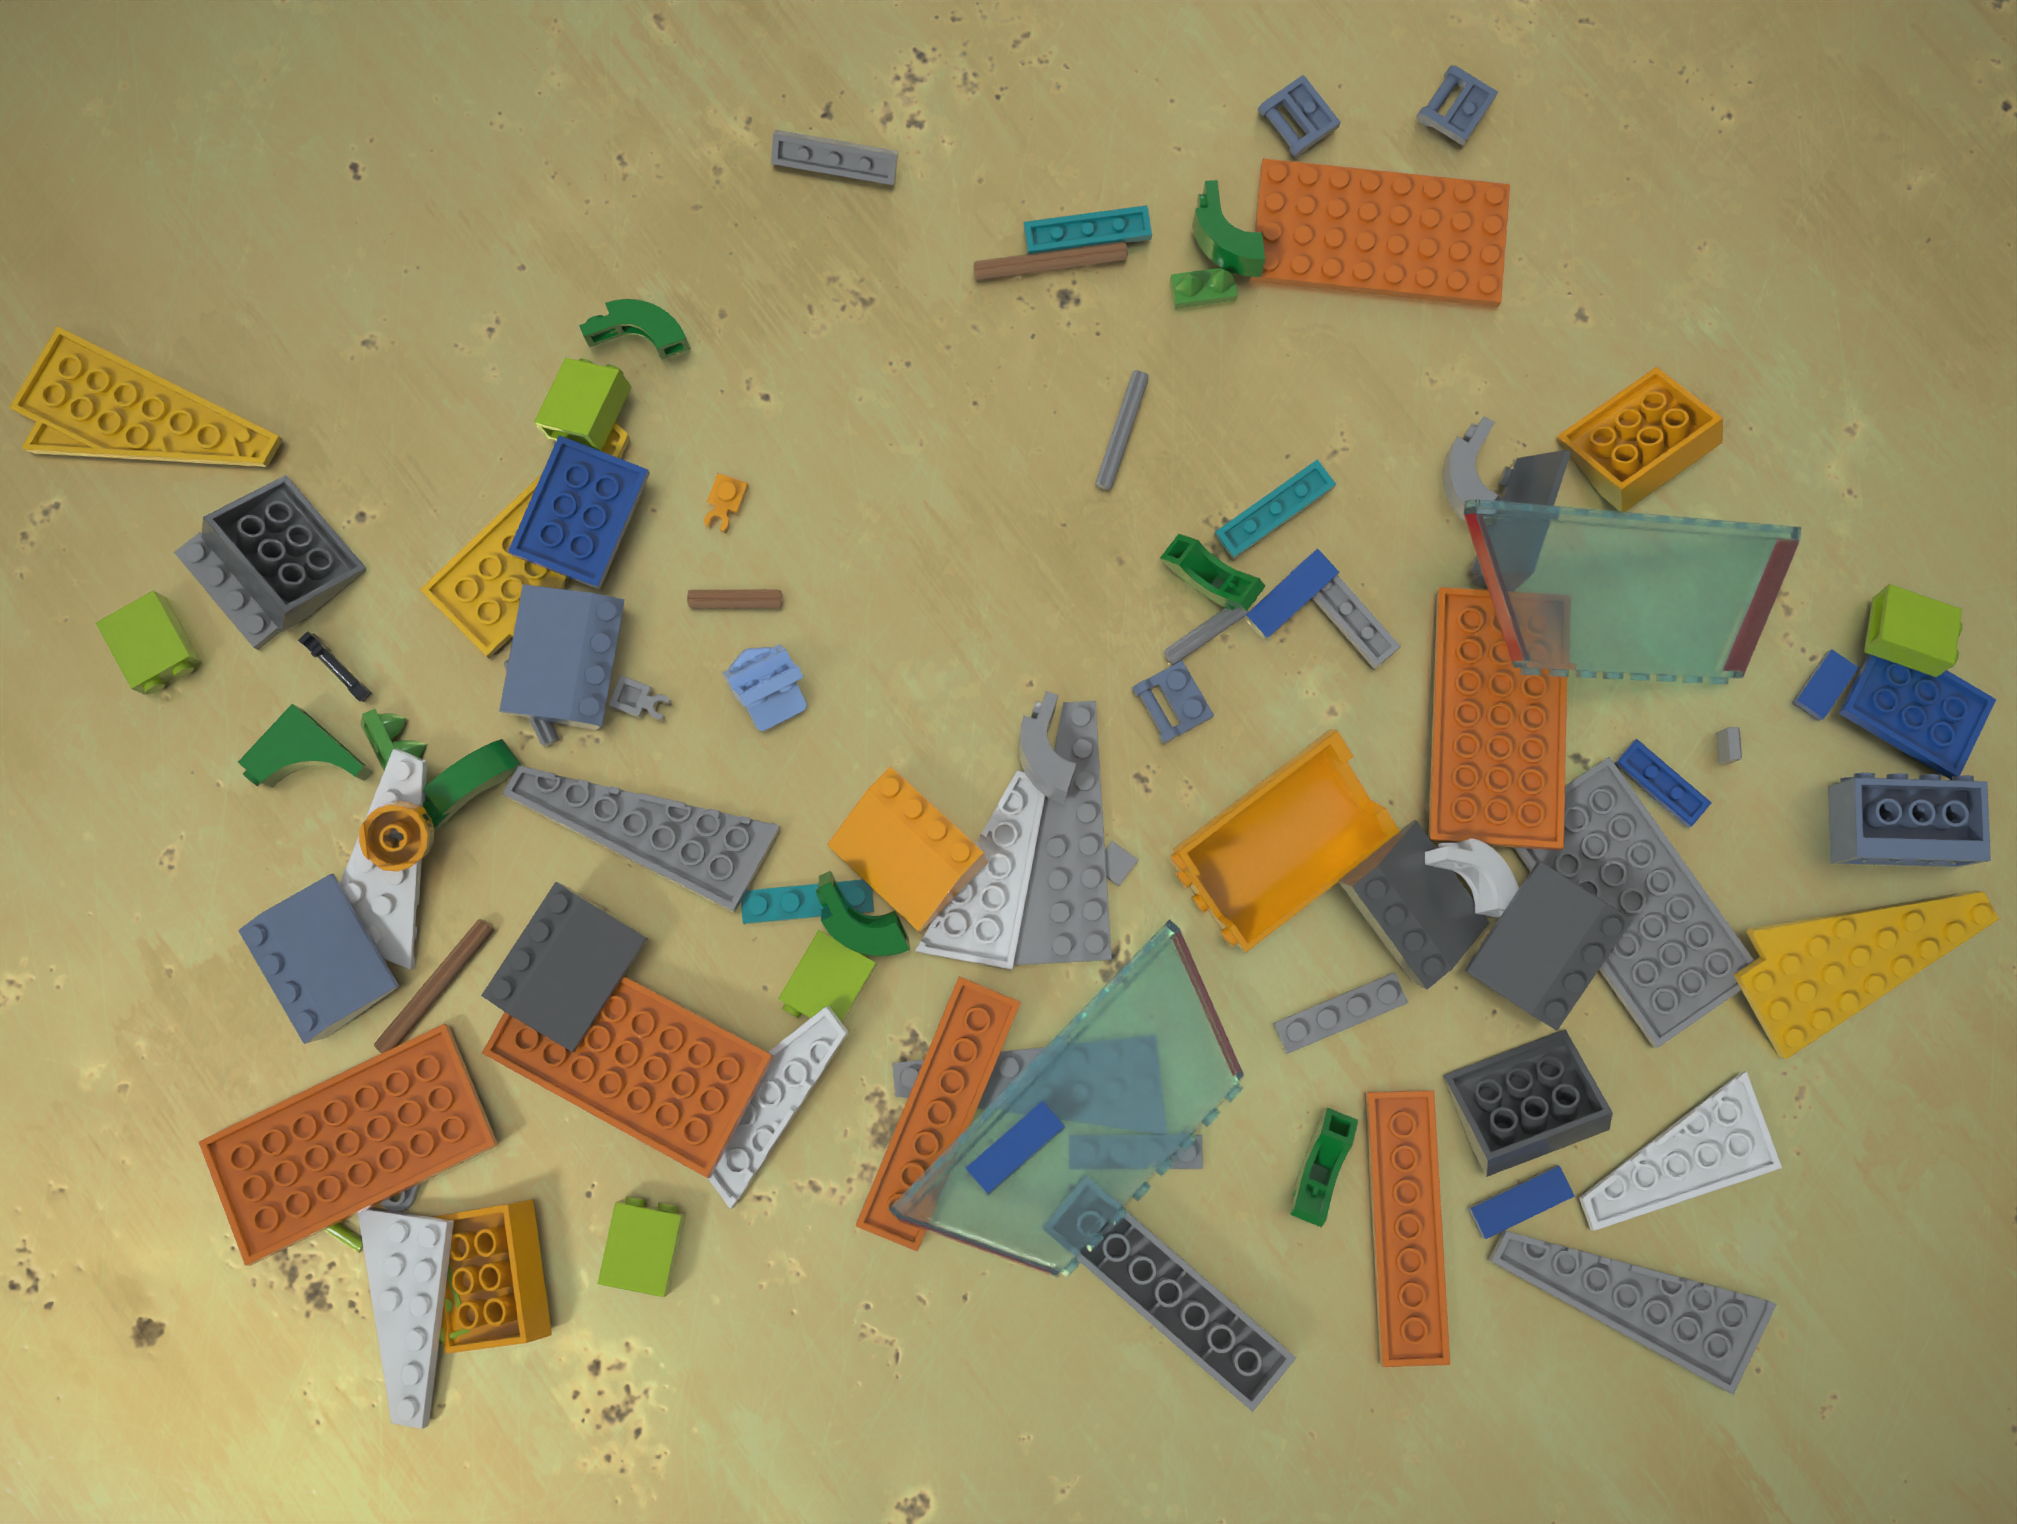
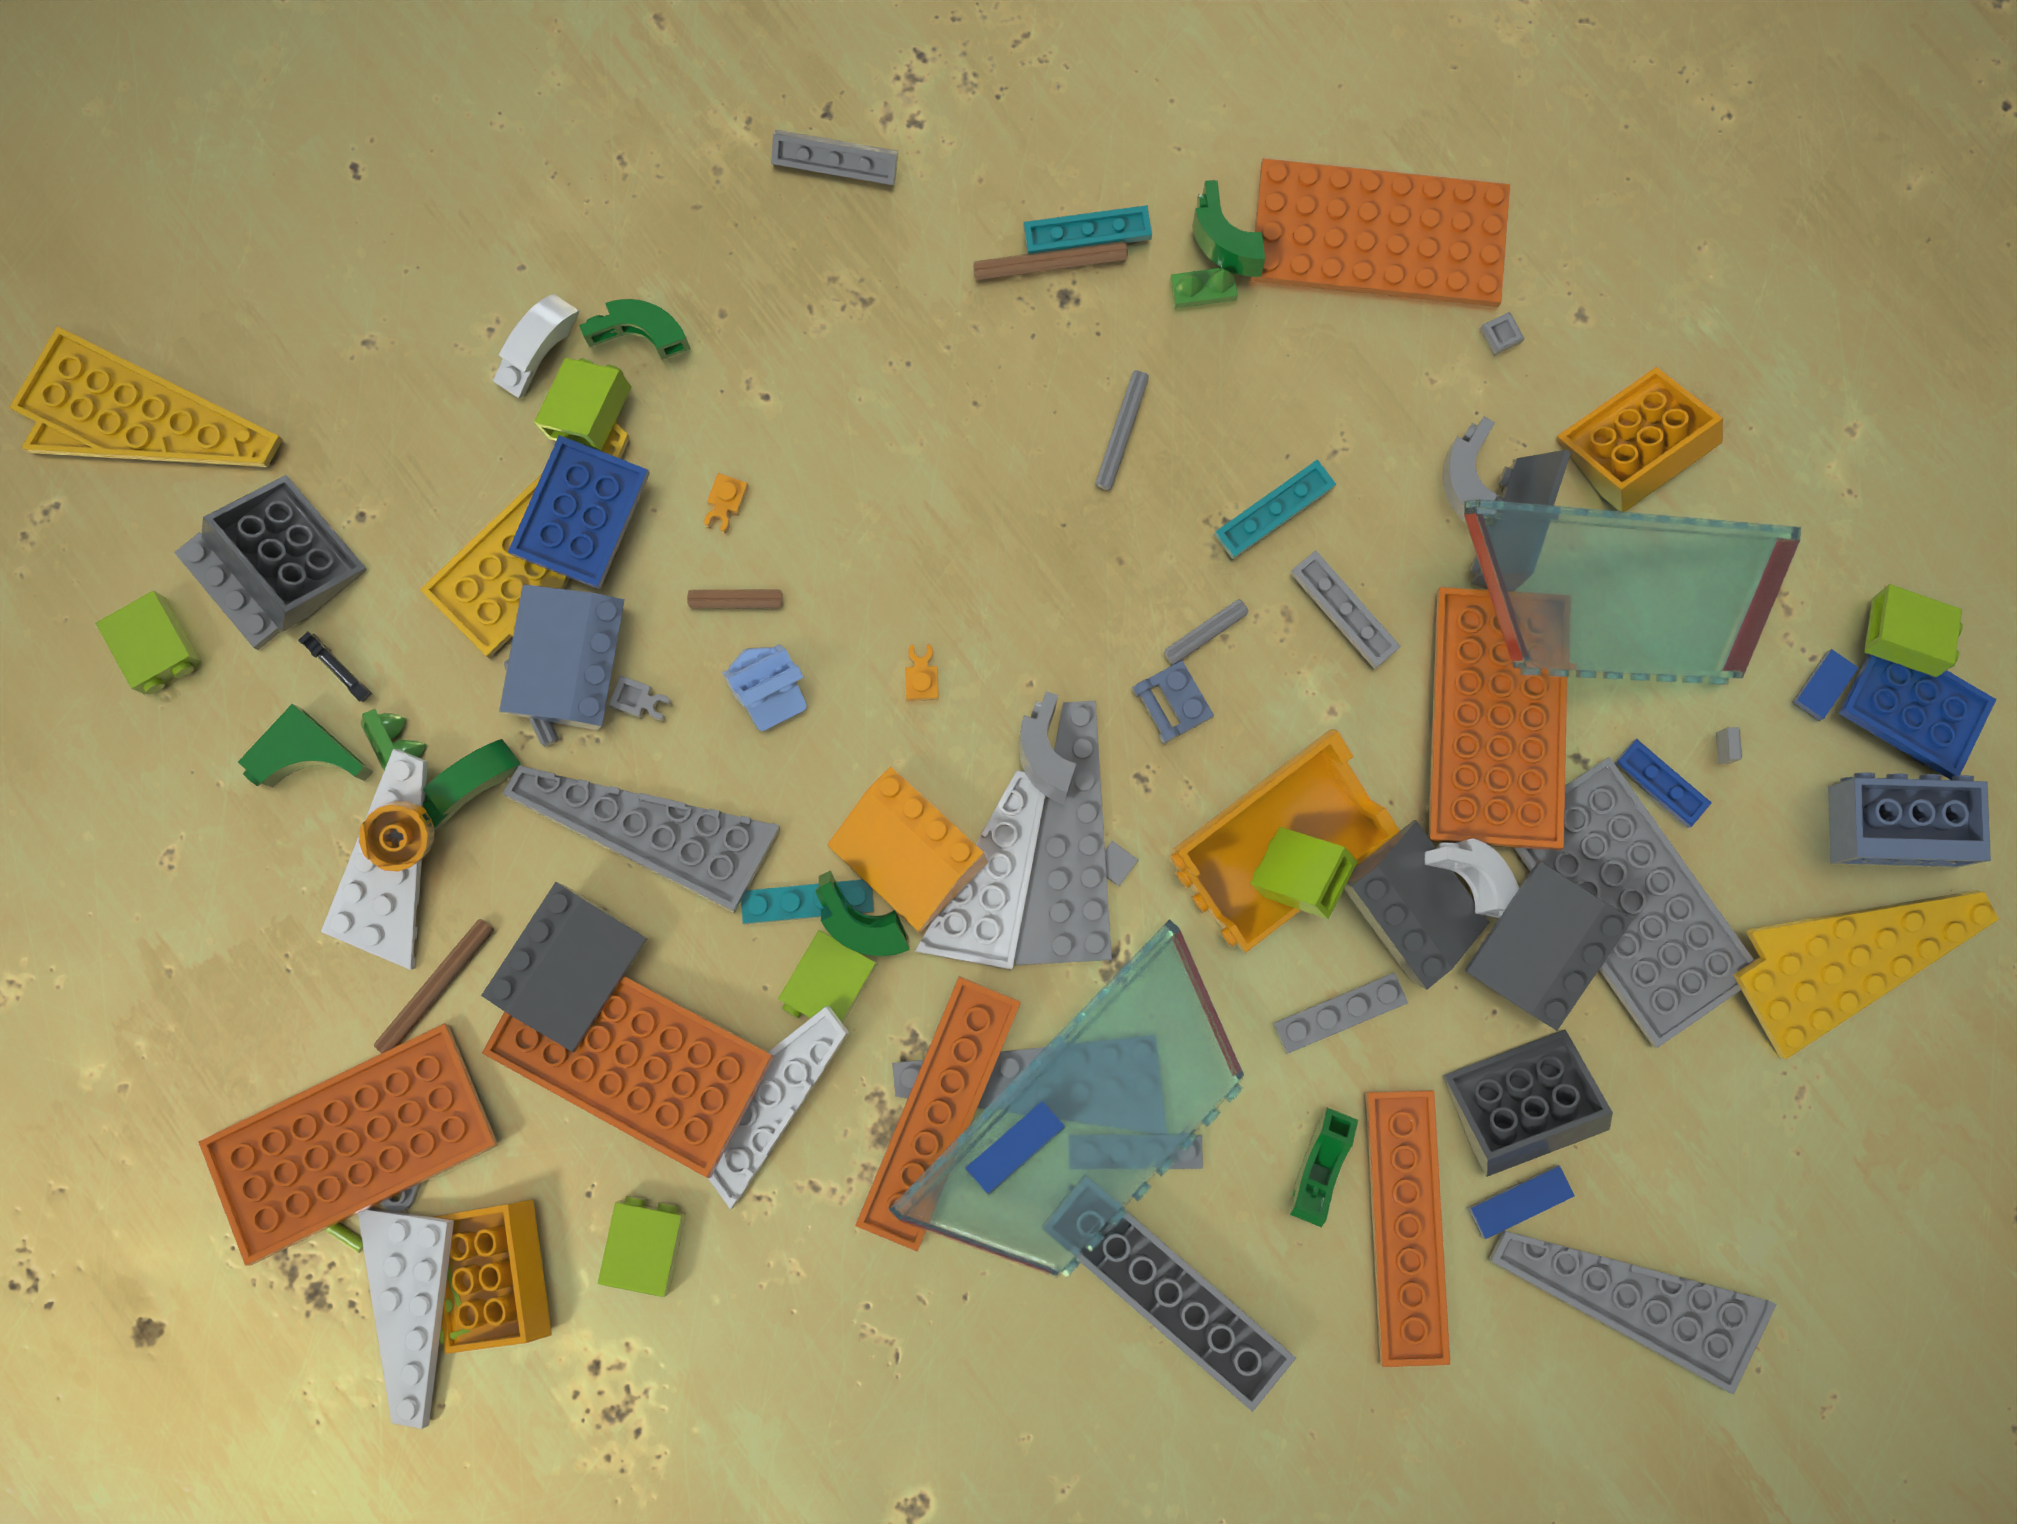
sand blue slope [238,874,399,1044] -> none
green arch [1160,534,1266,611] -> none
blue tile [1246,548,1340,638] -> none
sand blue plate [1258,75,1341,158] -> none
sand blue plate [1417,65,1498,146] -> none
white wing [1579,1071,1782,1231] -> none
none -> white arch [493,294,580,398]
none -> light orange plate [905,644,939,701]
none -> lime brick [1250,827,1358,920]
none -> light grey tile [1480,312,1525,356]

